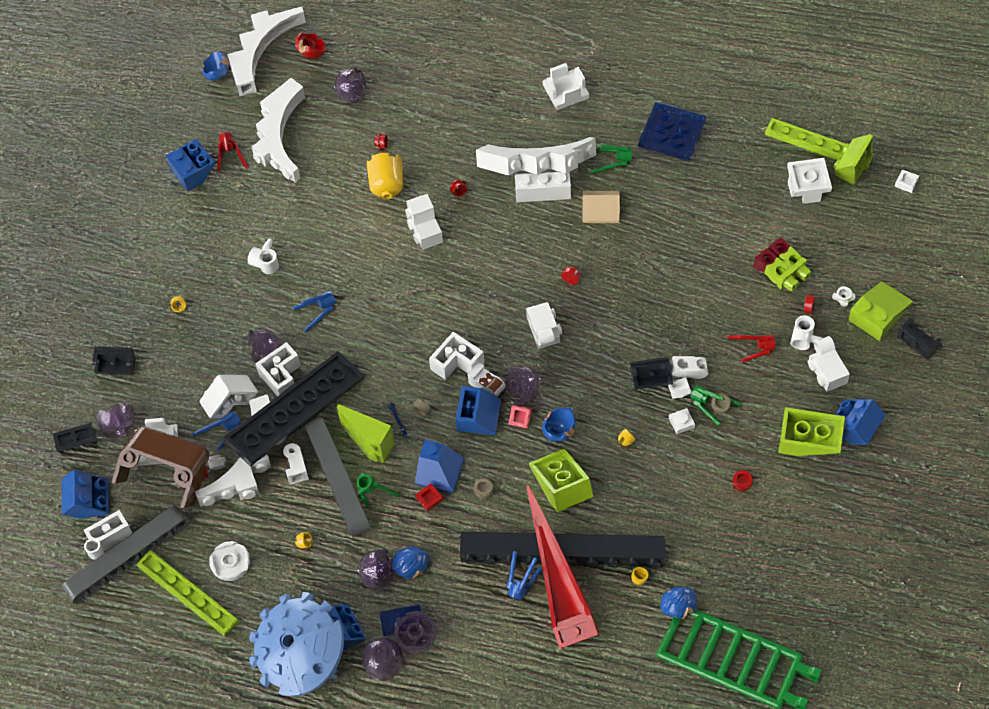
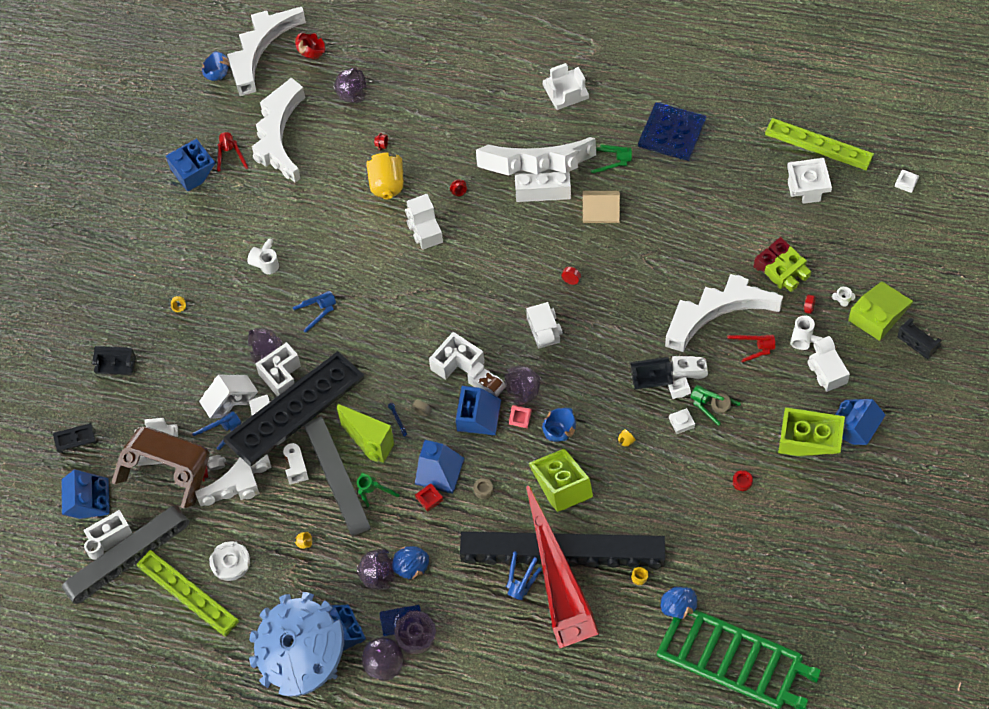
clear purple cylinder [94,402,135,437] -> none
lime slope [834,134,873,185] -> none
none -> white arch [665,274,783,352]

